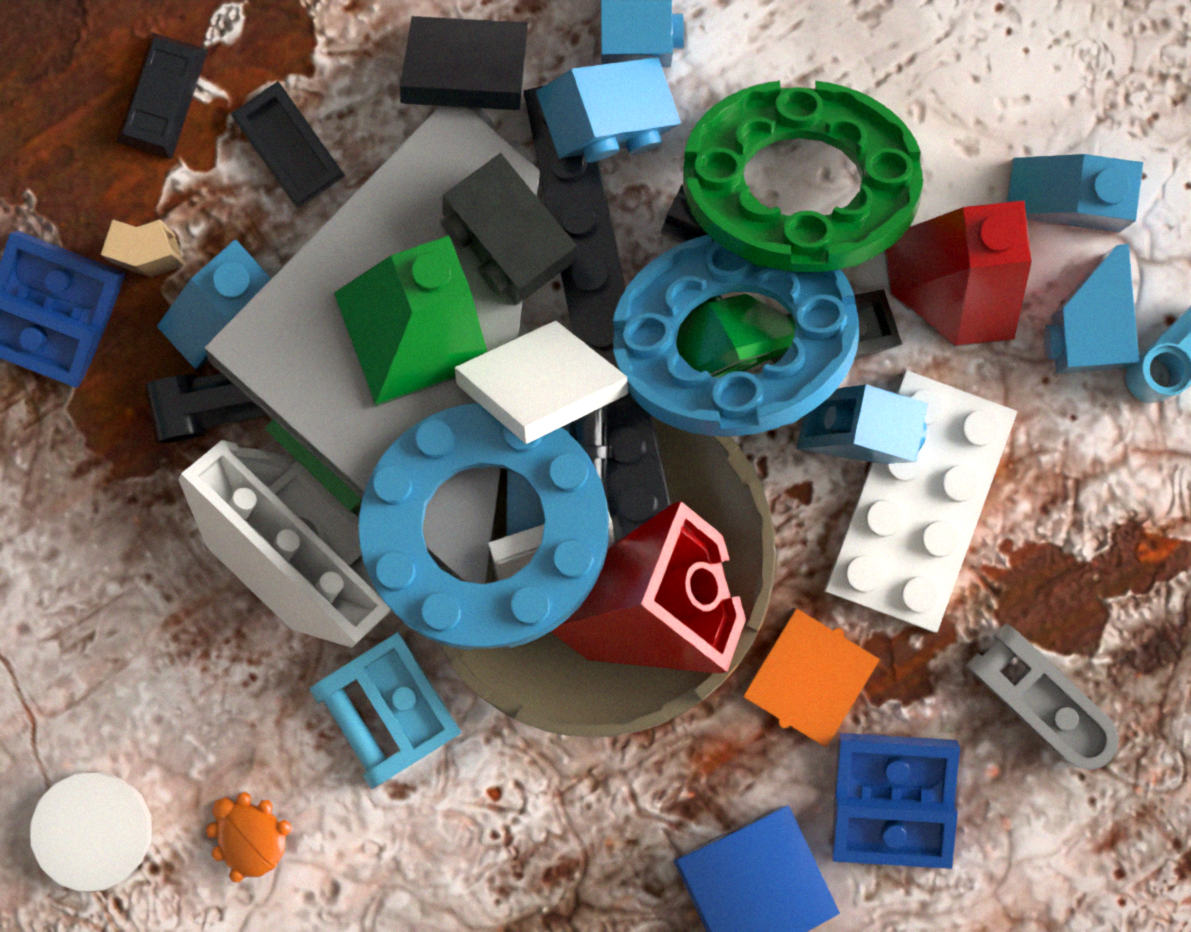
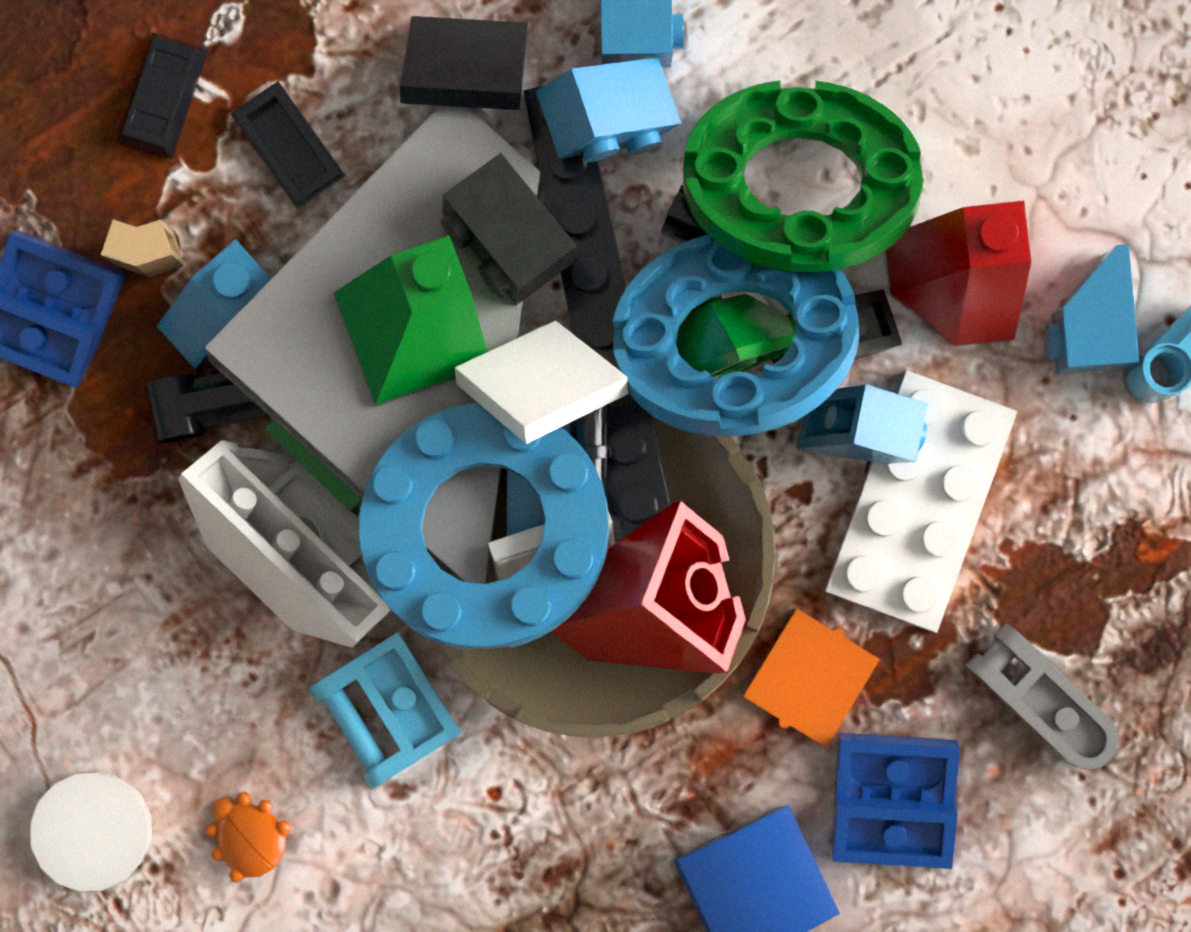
dark azure slope [1007,154,1144,233] -> none

